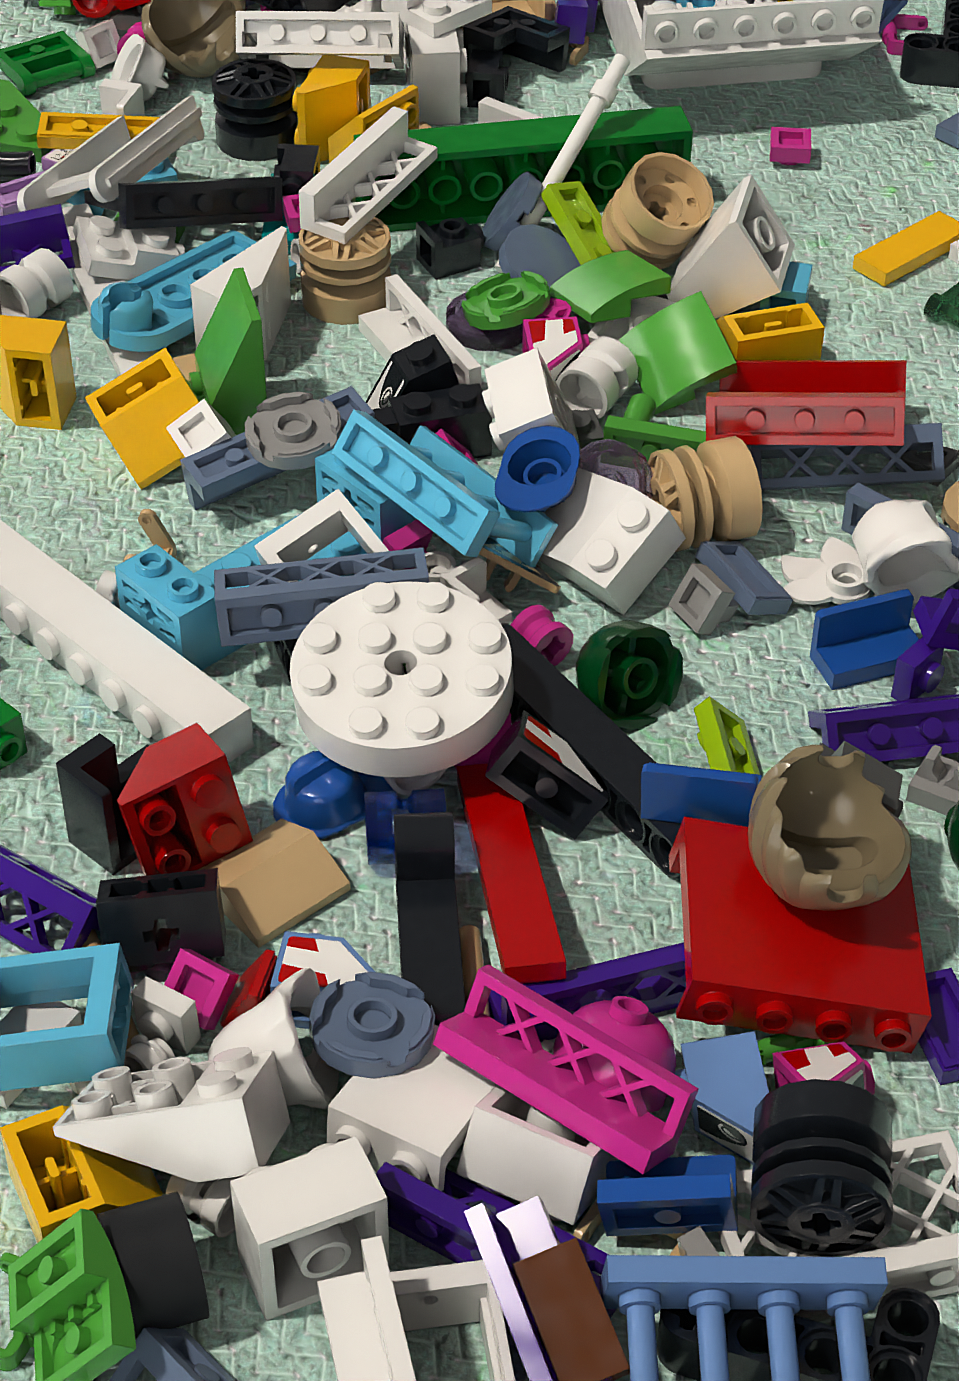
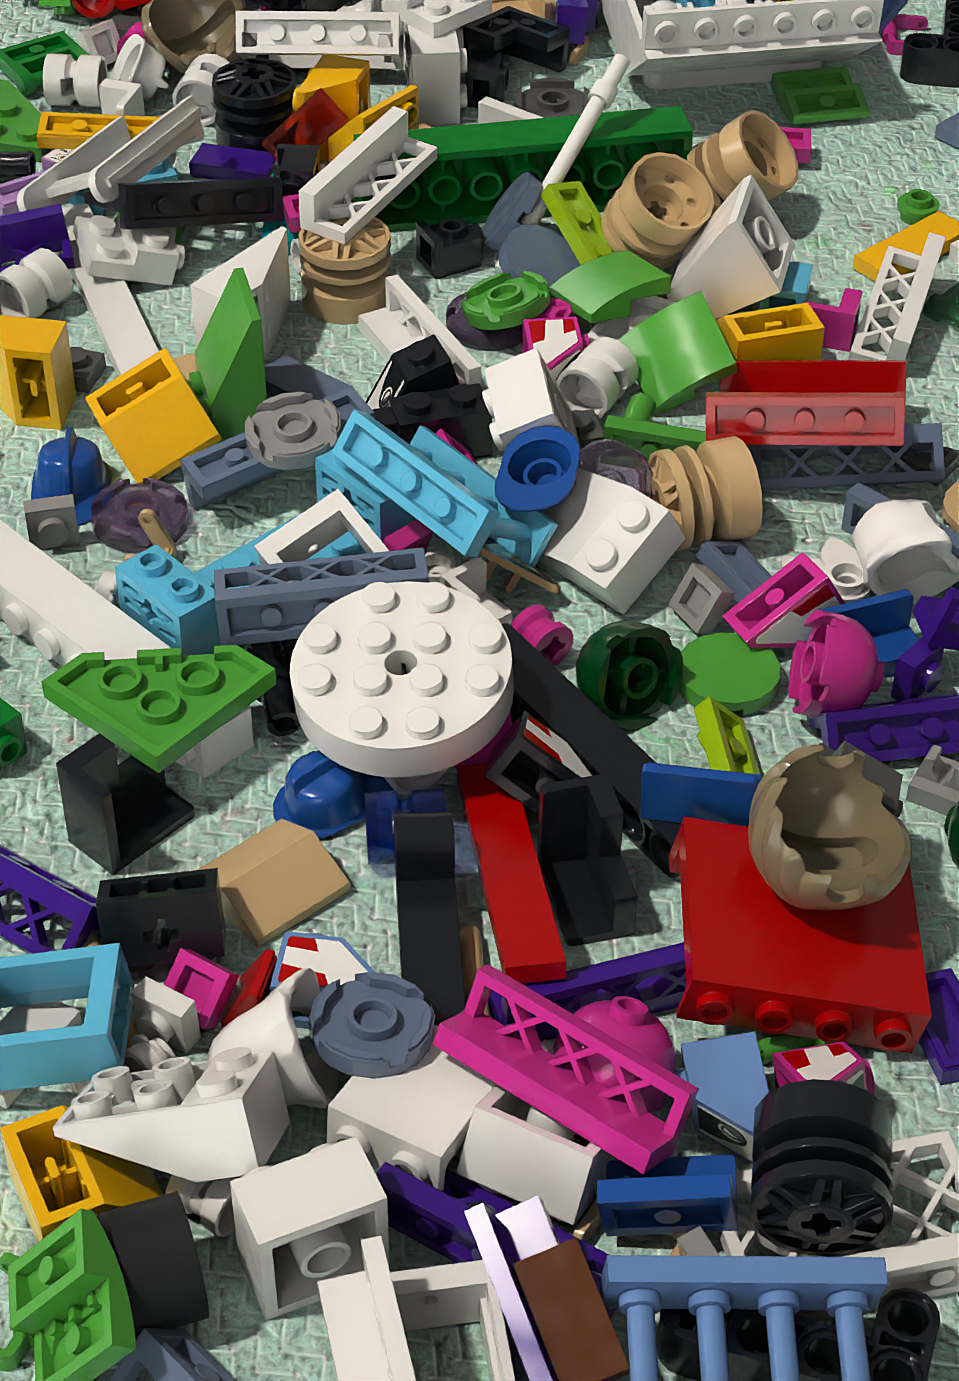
medium azure plate [90,229,297,352] -> none
red slope [117,723,253,876] -> none
white panel [166,399,236,457] -> none
none -> light grey plate [23,494,80,550]
none -> blue piece [31,427,111,526]
none -> bright green plate [41,645,276,773]
none -> white wheel [43,53,108,108]
none -> dark grey plate [70,347,106,394]
none -> clear purple tile [91,478,189,553]
none -> white wheel [172,53,229,126]
none -> dark purple tile [189,143,278,179]
none -> black pin [247,641,300,736]
none -> clear red slope [261,87,349,162]
none -> sand blue tile [265,354,353,400]
none -> flat silver plate [514,78,590,118]
none -> black panel [538,773,638,946]
none -> bright green tile [679,632,781,715]
none -> tan wheel [687,110,798,214]
none -> dark pink slope [722,552,845,648]
none -> bright green slope [770,66,870,125]
none -> dark pink cylinder [788,610,884,717]
none -> dark pink panel [804,288,863,352]
none -> white fence [848,232,946,360]
none -> bright green plate [897,189,940,225]

